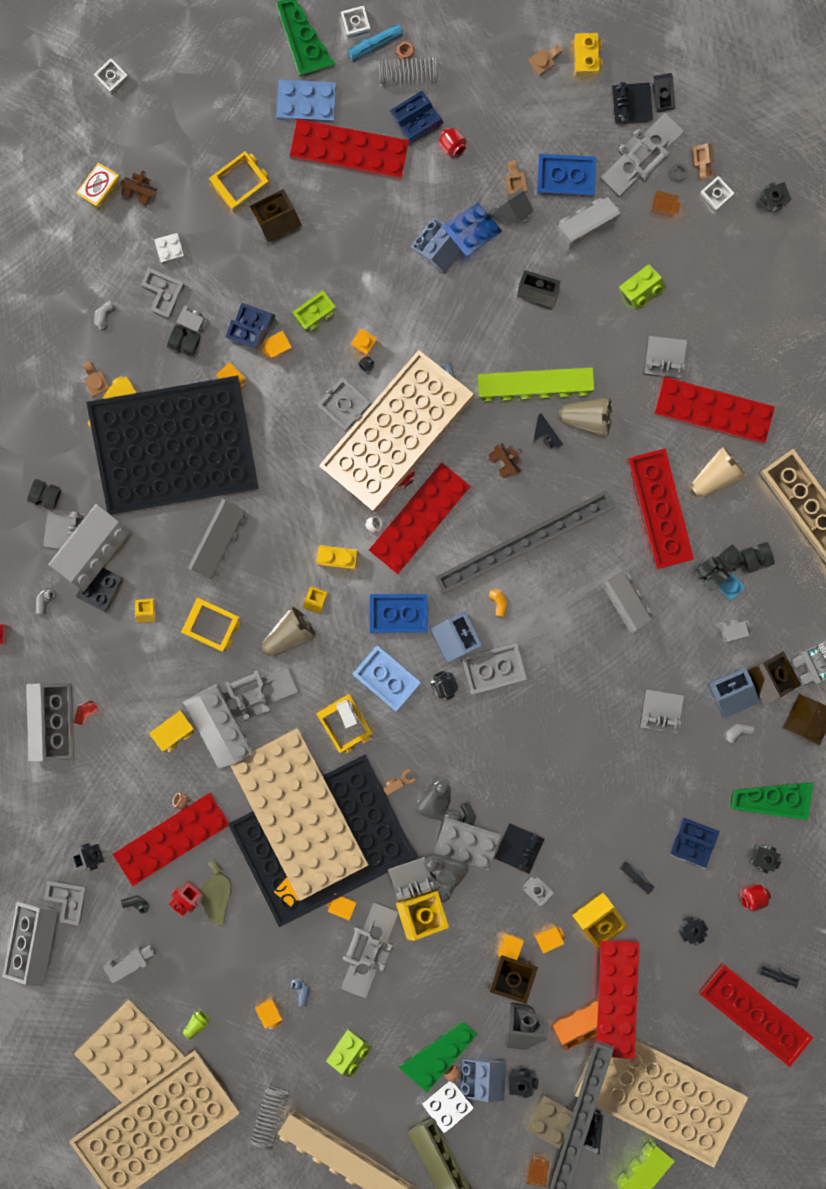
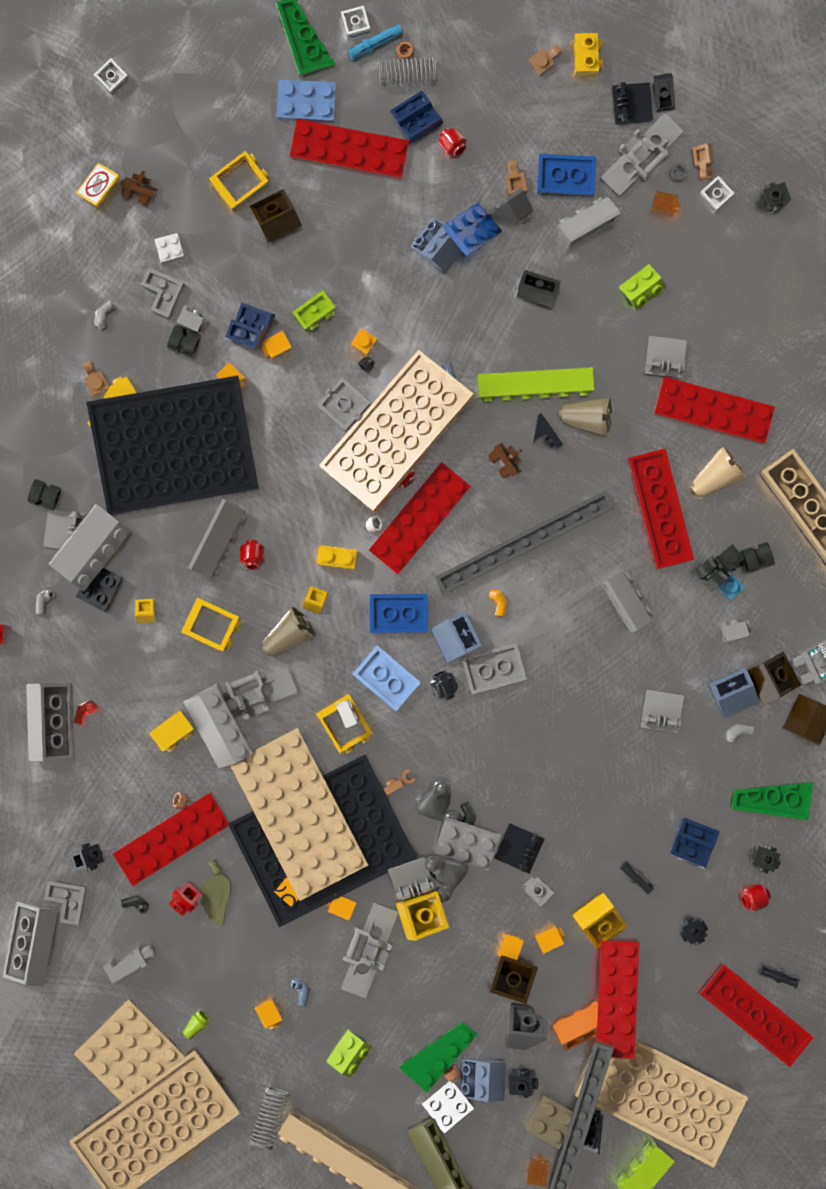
none -> red head [240,540,265,569]

